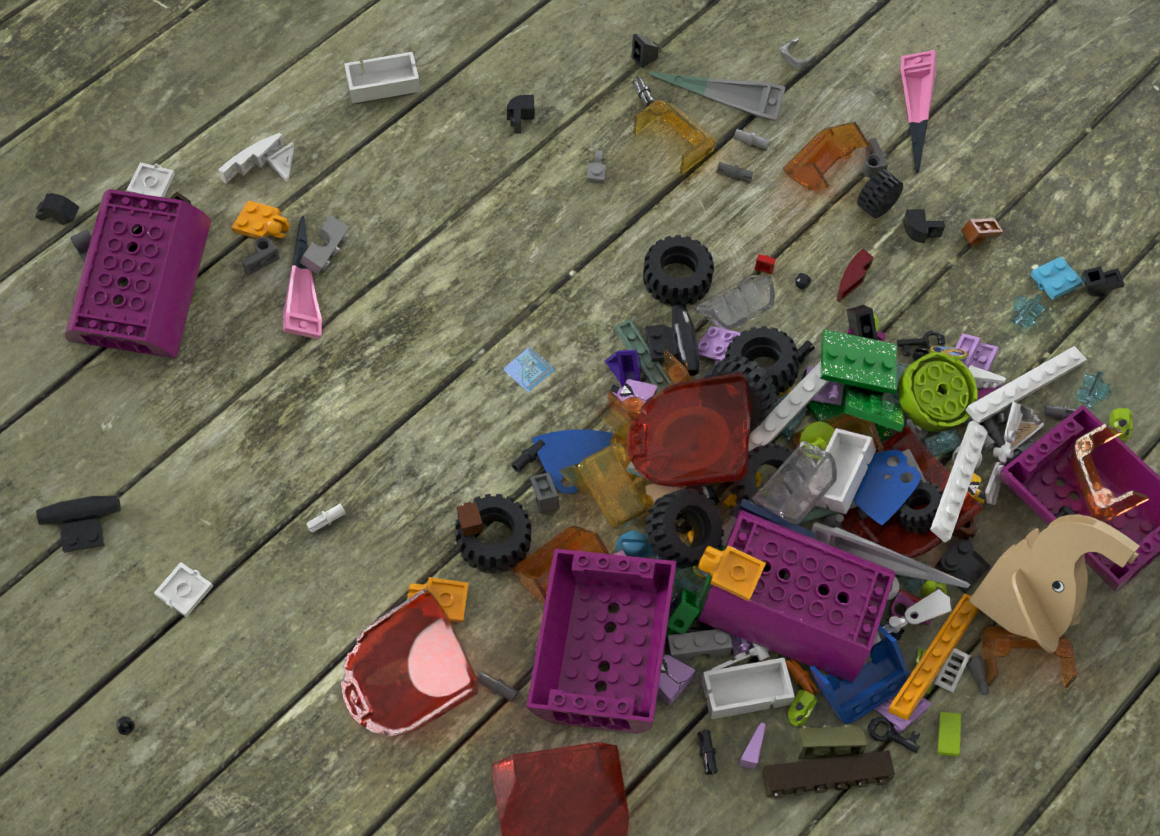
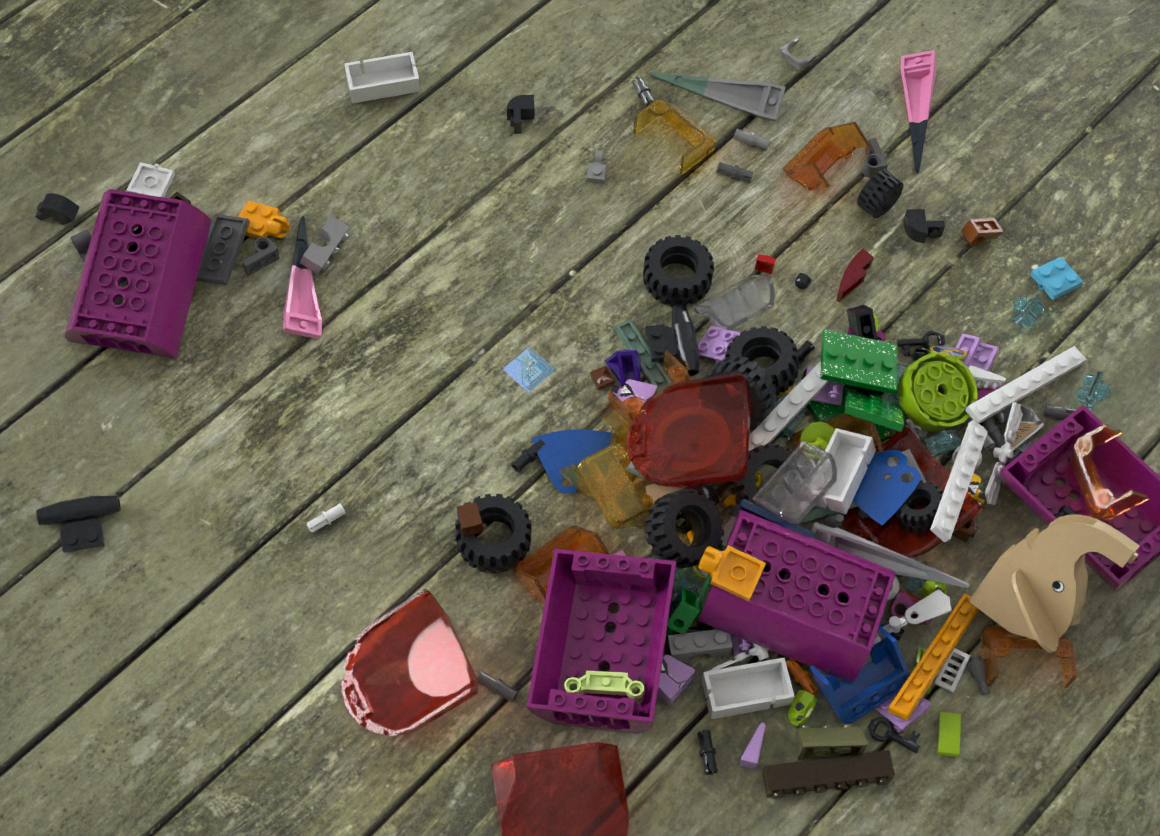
black hinge [116,716,135,735] -> none
white plate [154,562,213,617] -> none
white slope [218,133,284,184] -> none
white tile [266,142,294,183] -> none
light orange plate [407,577,469,623] -> none
dark grey plate [530,472,560,514] -> none
dark azure piece [615,530,659,559] -> none
black slope [631,33,659,68] -> none
black slope [934,539,990,594] -> none
black brick [1082,266,1124,297] -> none
lime rock [1109,408,1133,442] -> none
none -> dark grey tile [196,214,250,285]
none -> yellowish green plate [564,671,645,704]
none -> reddish brown tile [590,365,615,390]

